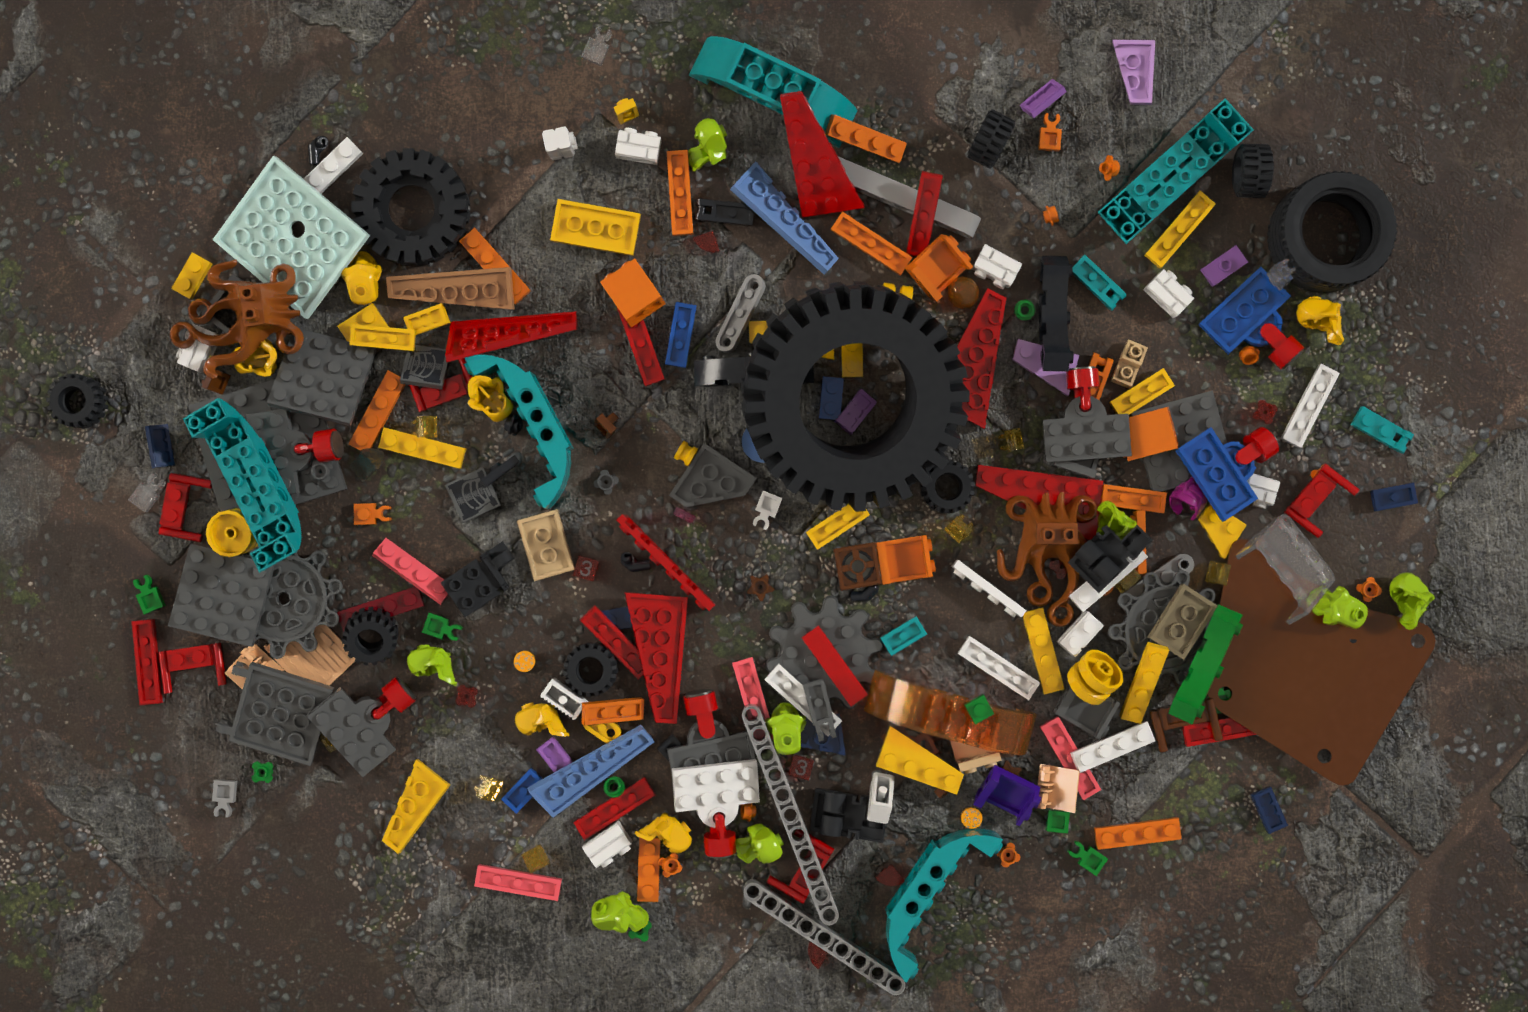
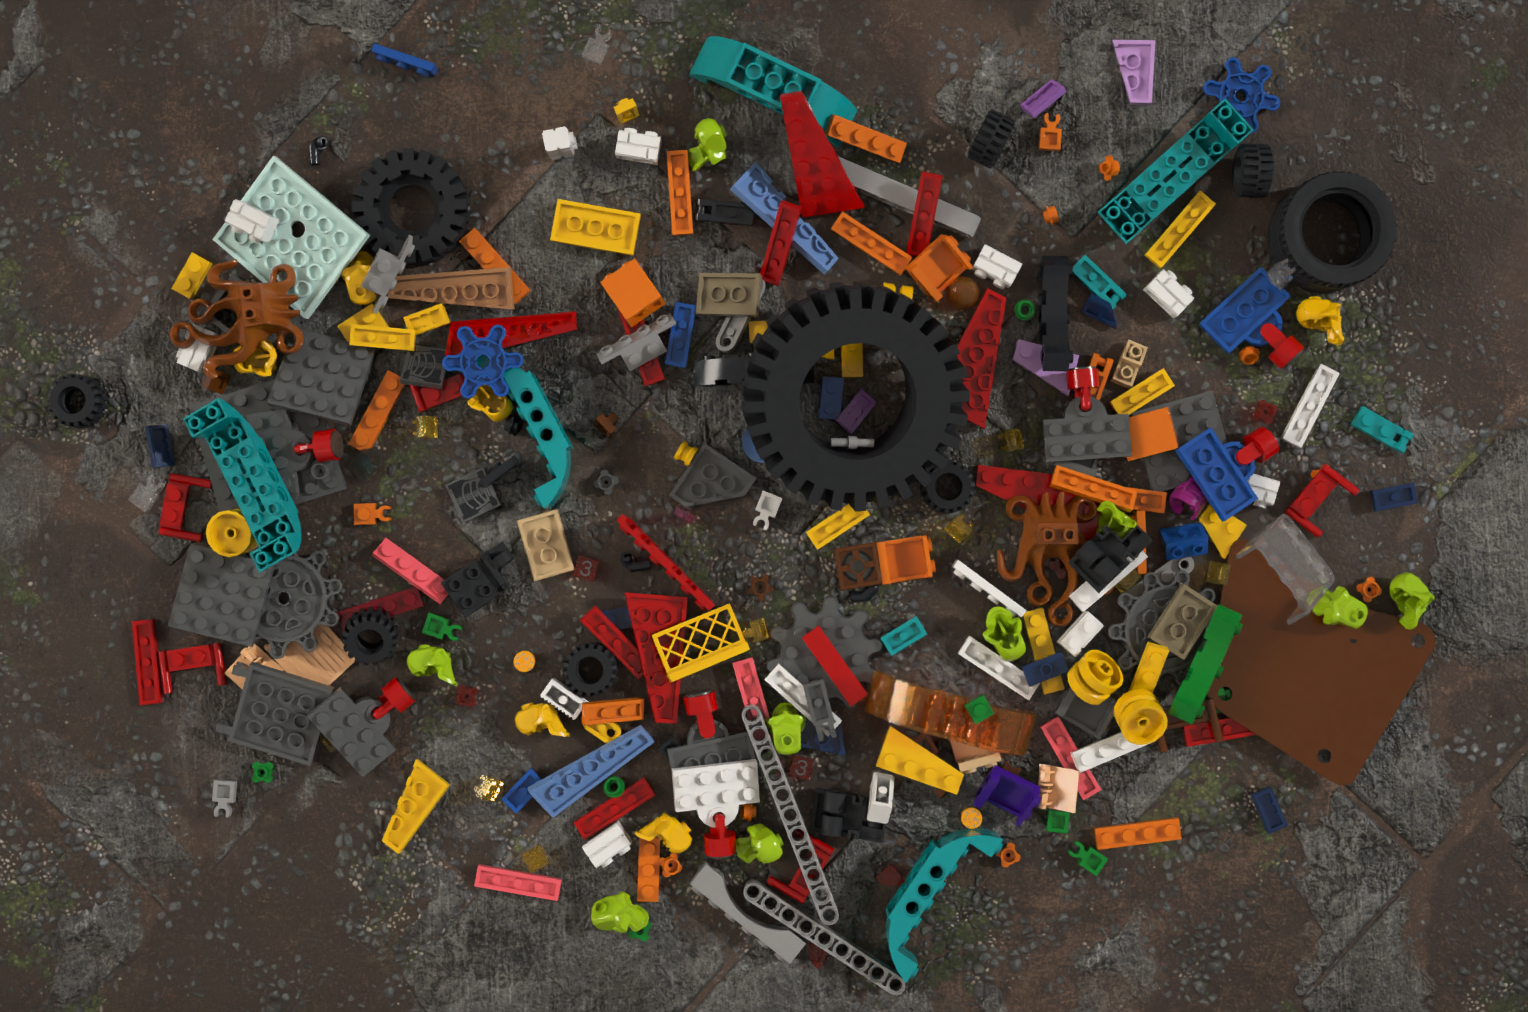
green plate [133,575,166,615] -> none
white plate [304,137,363,194] -> none
yellow plate [378,427,466,469] -> none
medium lavender plate [536,736,574,772] -> none
clear red tile [693,231,720,253] -> none
medium lavender plate [1200,245,1248,287] -> none
none -> white brick [225,199,279,243]
none -> light grey bracket [361,234,415,314]
none -> blue plate [372,43,438,77]
none -> blue plate [442,325,524,398]
none -> light grey bracket [596,313,676,371]
none -> yellow fence [651,603,750,683]
none -> light grey arch [690,860,806,963]
none -> dark tan plate [695,273,762,317]
none -> clear yellow tile [743,618,769,642]
none -> red plate [760,200,802,286]
none -> light grey bar [830,436,874,449]
none -> lime head [982,606,1026,662]
none -> dark blue plate [1021,651,1069,687]
none -> orange plate [1050,465,1137,513]
none -> dark blue tile [1081,293,1118,329]
none -> yellow wheel [1113,689,1168,745]
none -> blue bracket [1159,522,1208,560]
none -> blue plate [1203,57,1280,133]

